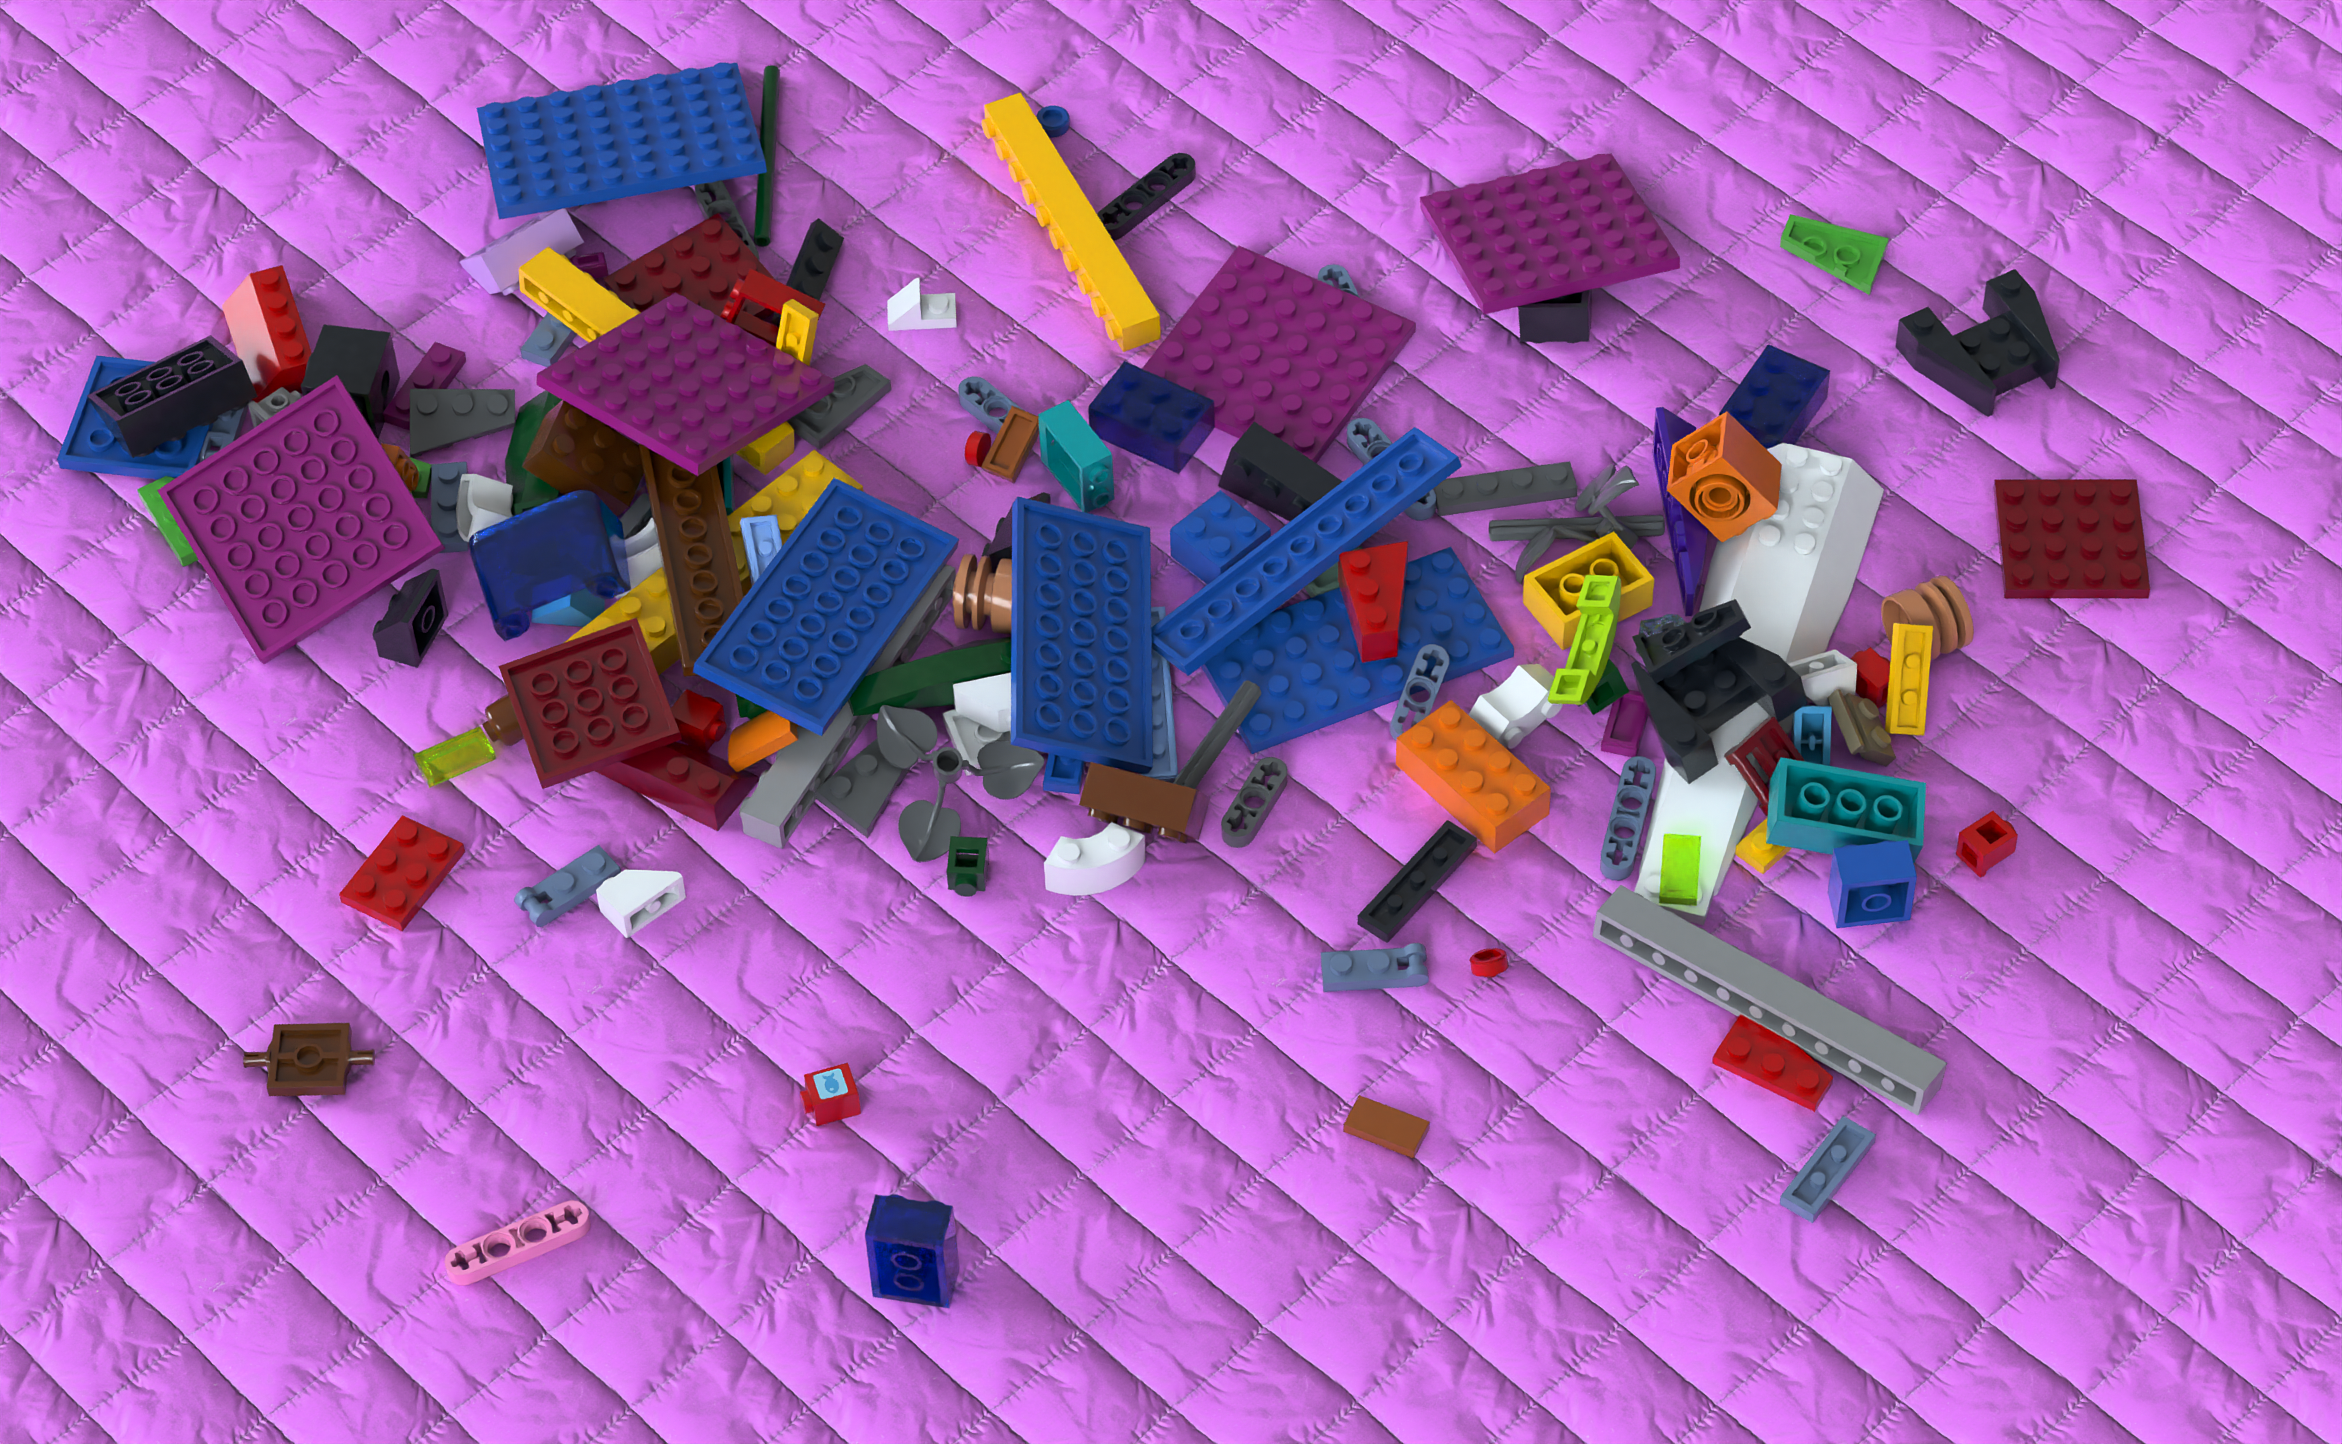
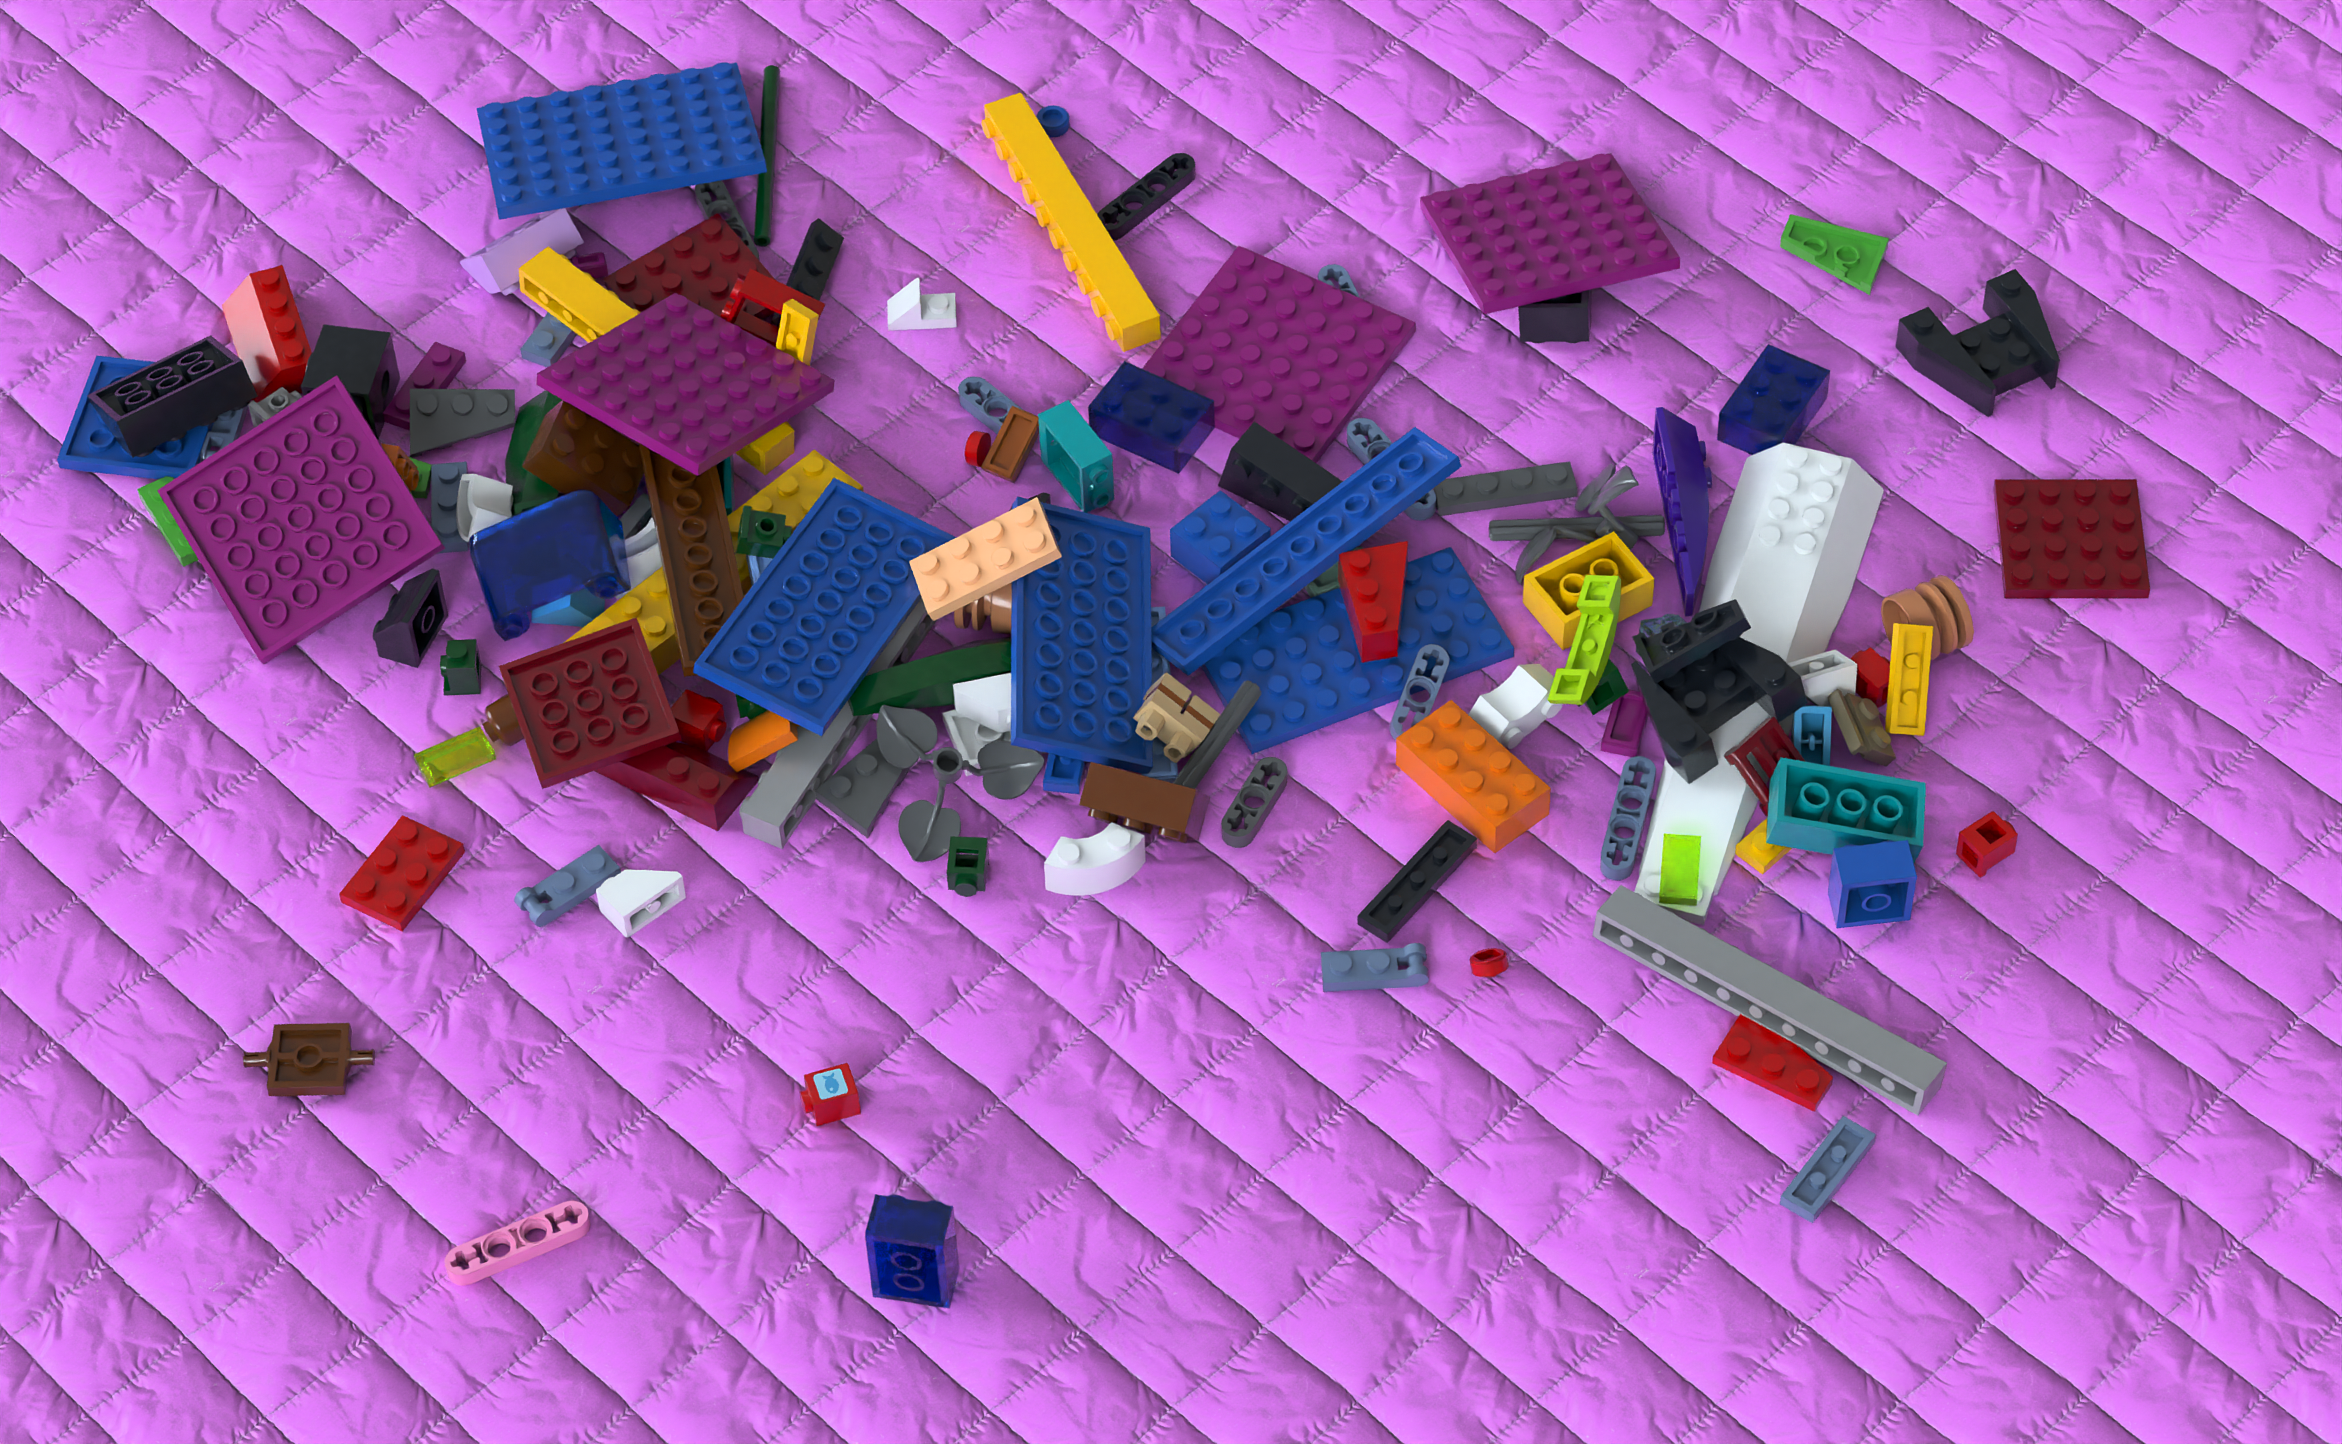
dark grey wing [787,364,891,450] -> none
dark orange tile [1343,1095,1430,1158] -> none
orange brick [1667,411,1782,543] -> none
none -> dark green brick [440,639,482,696]
none -> dark green brick [736,505,792,559]
none -> light nougat plate [909,497,1062,621]
none -> tan hips [1133,672,1220,763]

